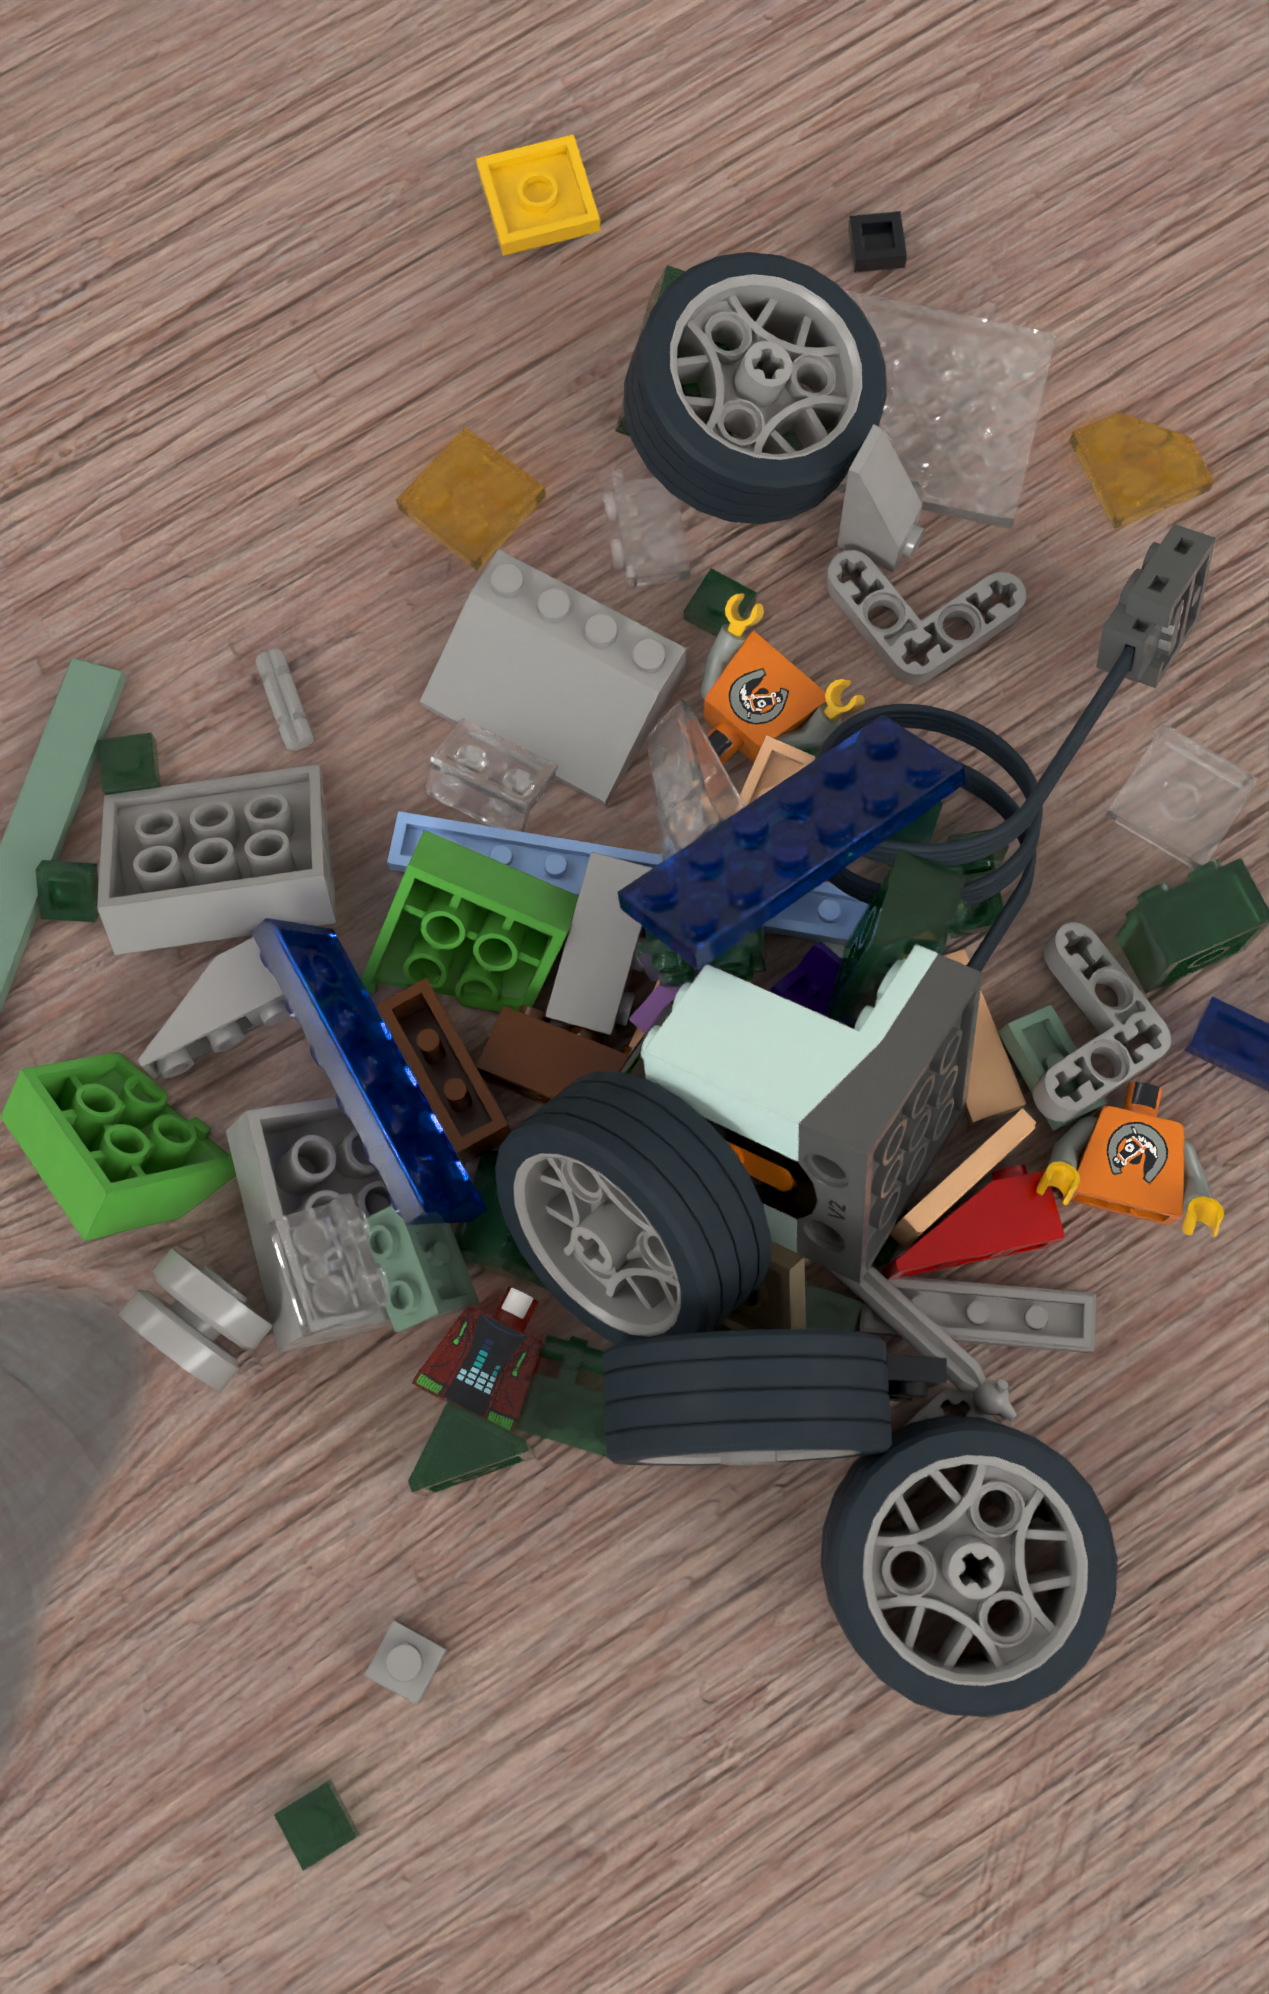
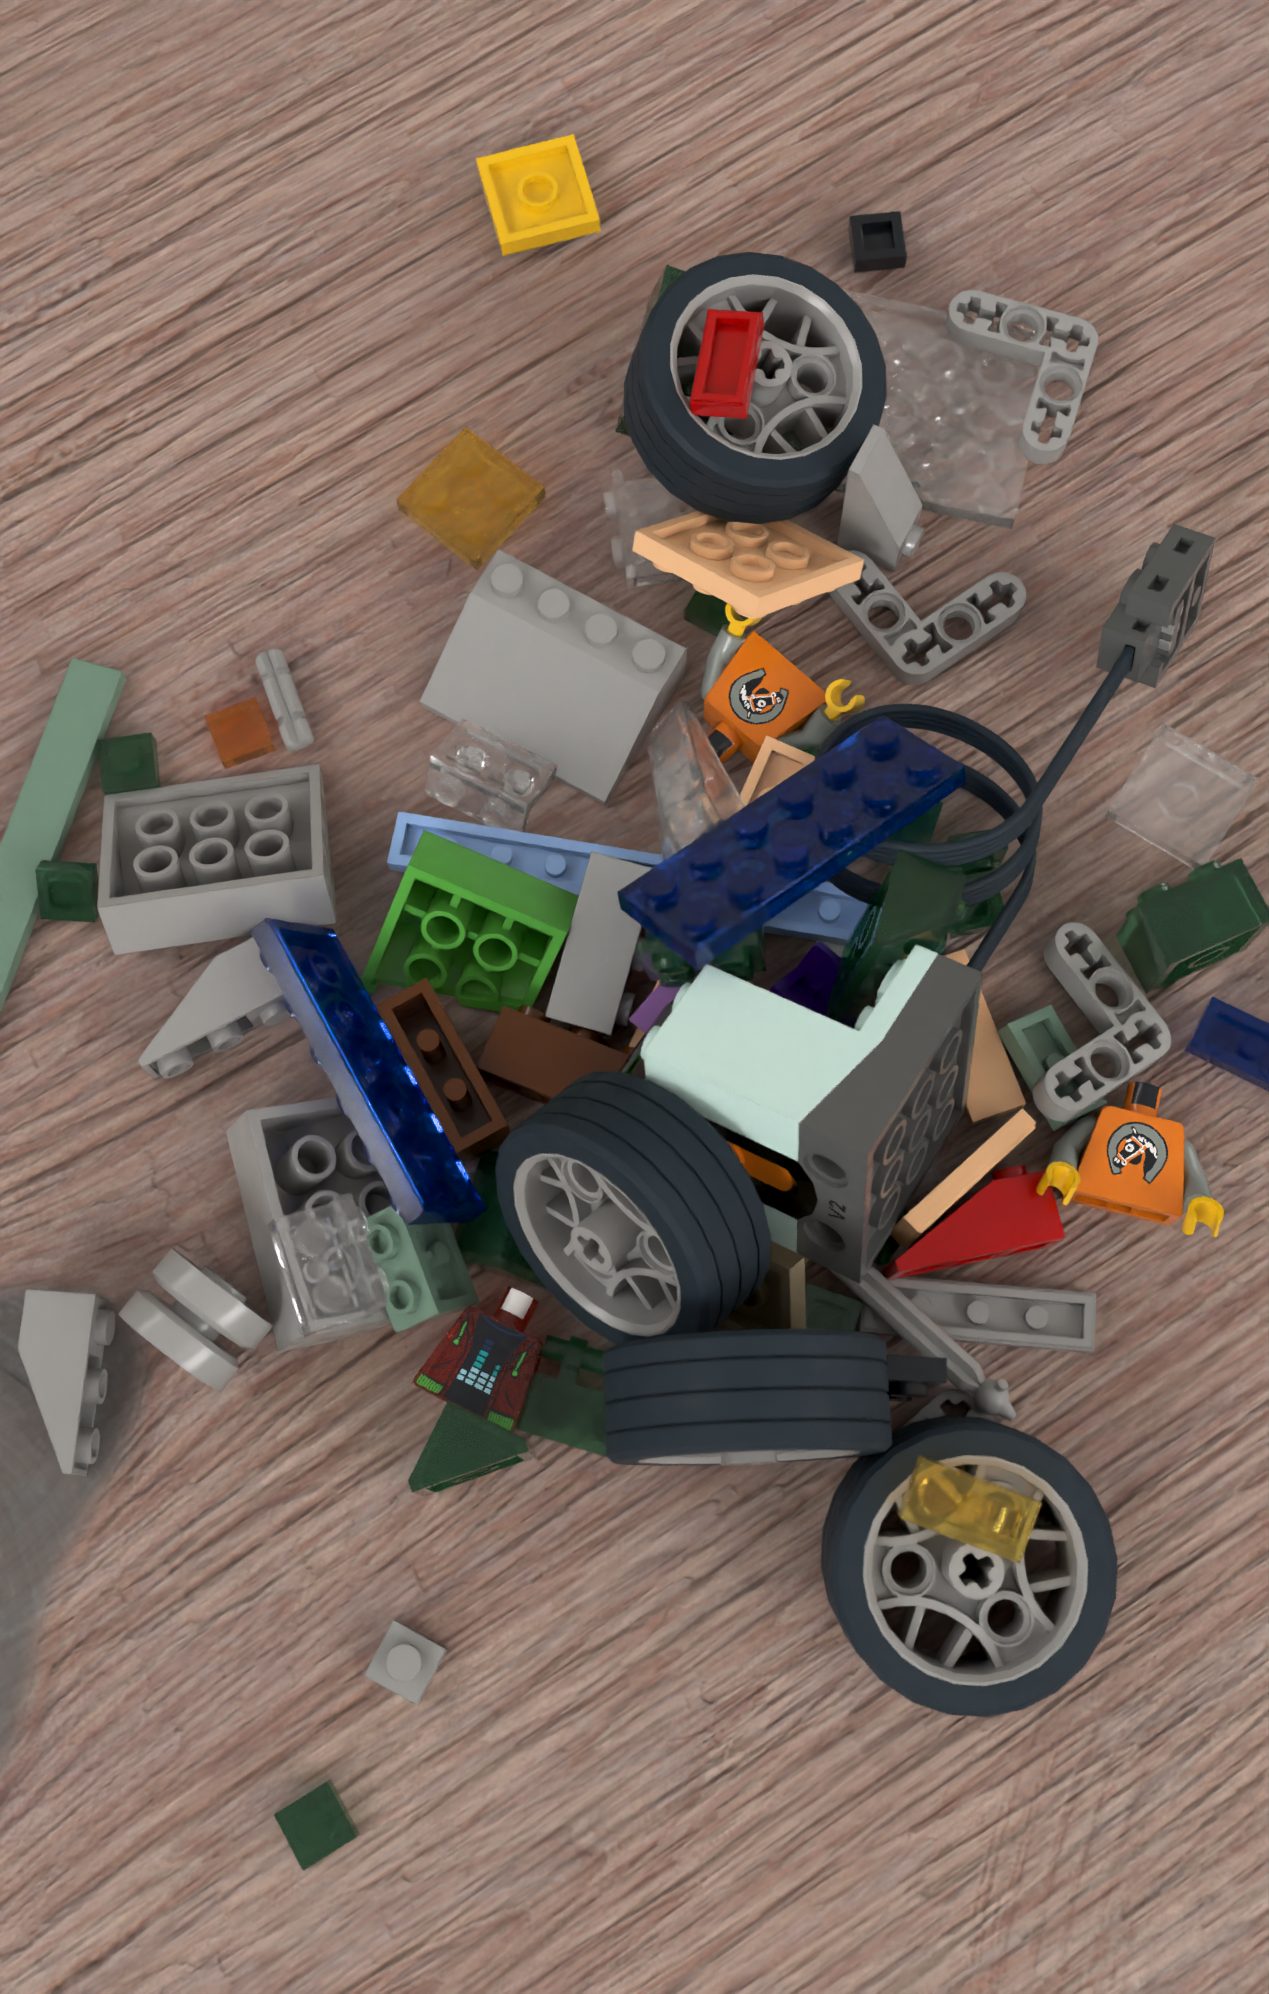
bright green wedge [1,1052,236,1241] -> none
clear yellow plate [1069,412,1214,529] -> none
none -> light grey slope [18,1289,115,1476]
none -> clear orange tile [205,697,276,770]
none -> light nougat plate [632,511,864,619]
none -> red tile [690,309,764,419]
none -> clear yellow plate [898,1455,1042,1563]
none -> light grey beam [946,290,1098,464]

